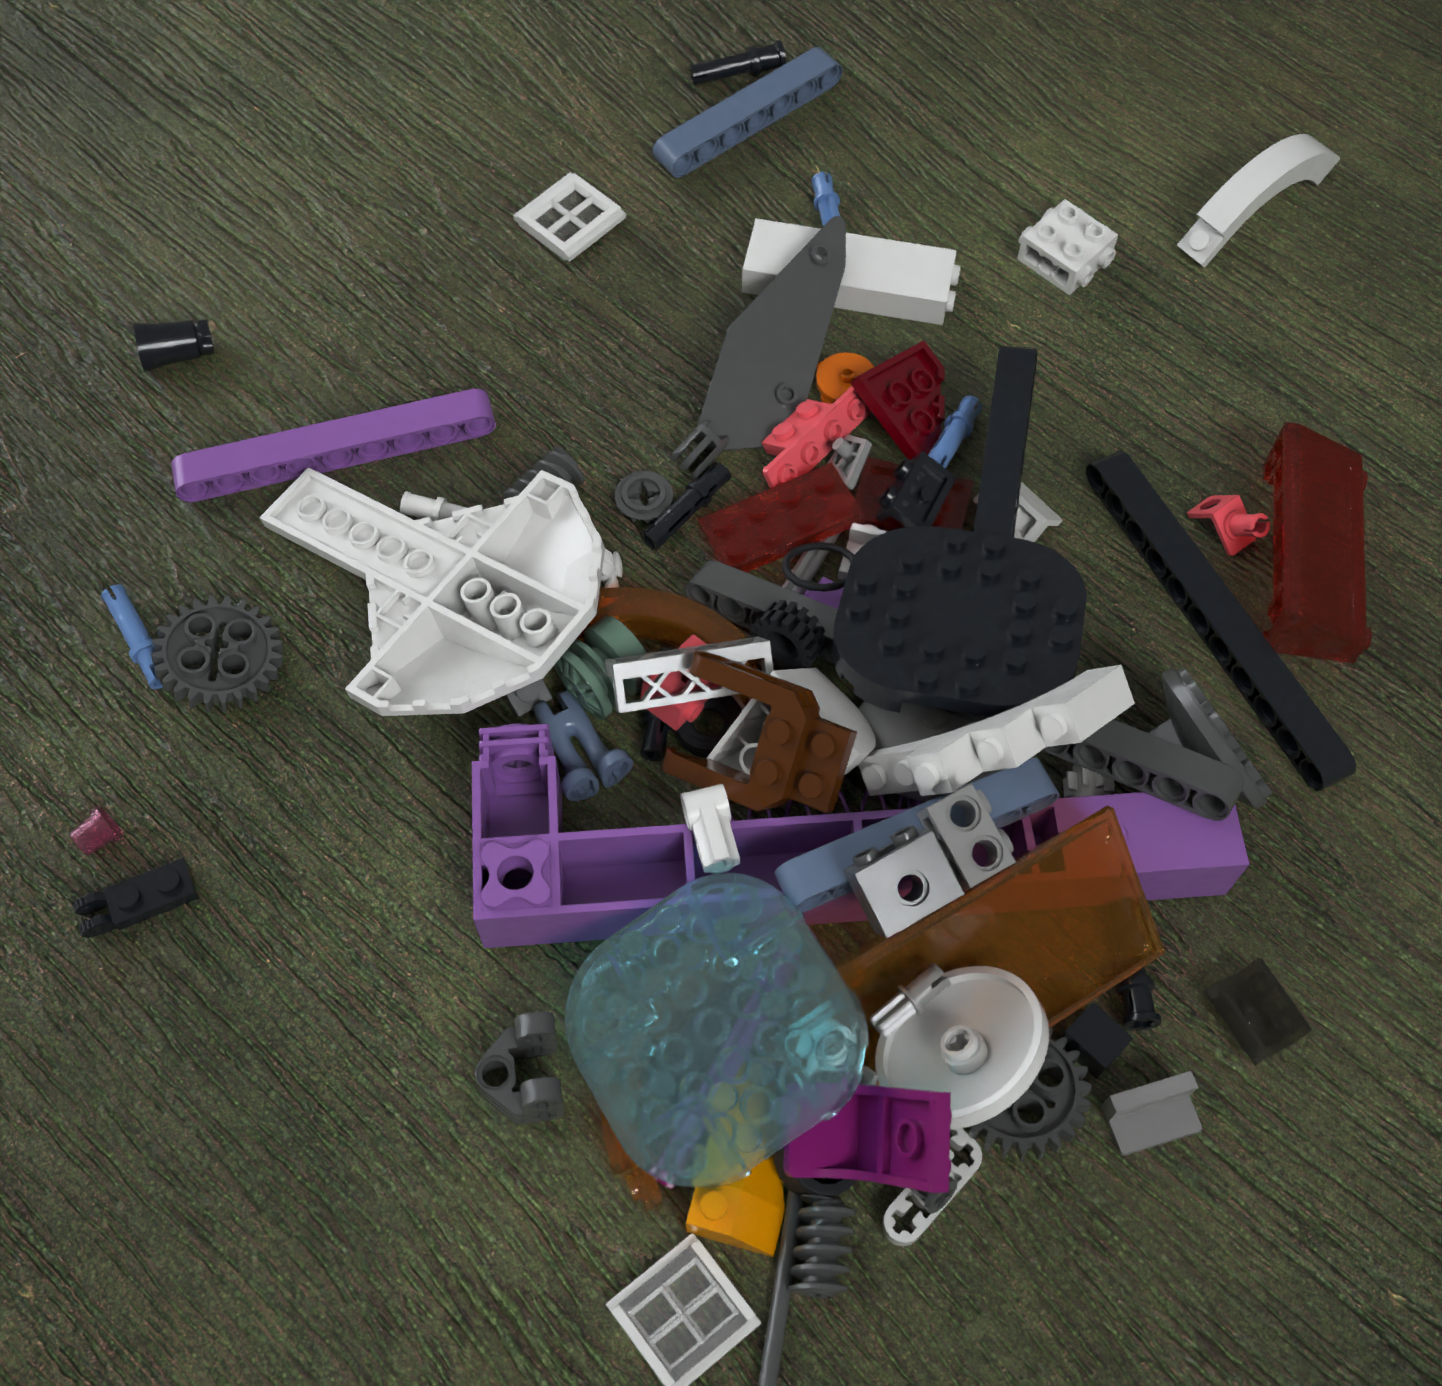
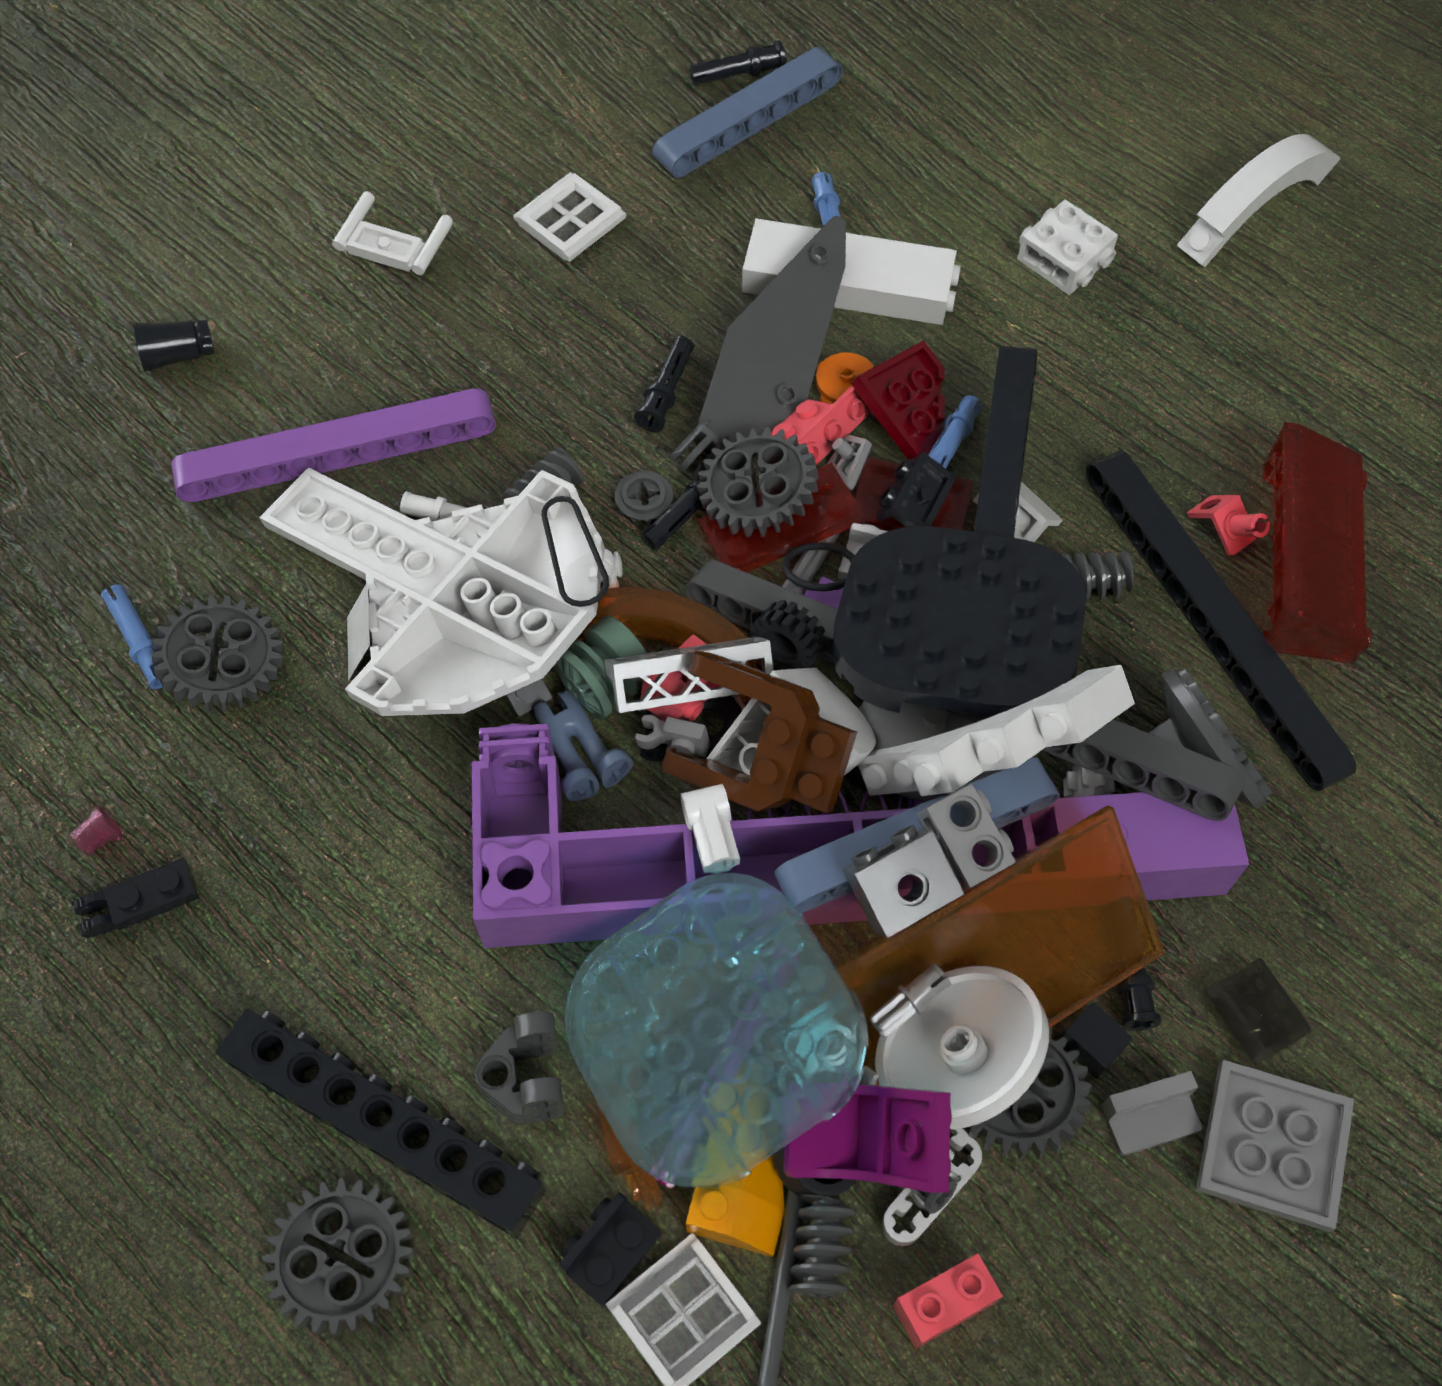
none -> black brick [215,1008,546,1240]
none -> dark grey gear [262,1178,416,1337]
none -> white plate [332,192,453,275]
none -> white sticker [347,581,370,680]
none -> black piece [541,496,609,607]
none -> black bracket [559,1192,663,1308]
none -> black pin [634,336,695,432]
none -> light grey plate [635,715,710,758]
none -> dark grey gear [697,427,819,537]
none -> coral brick [892,1253,1003,1349]
none -> dark grey piece [1060,551,1133,600]
none -> light grey plate [1196,1060,1354,1232]

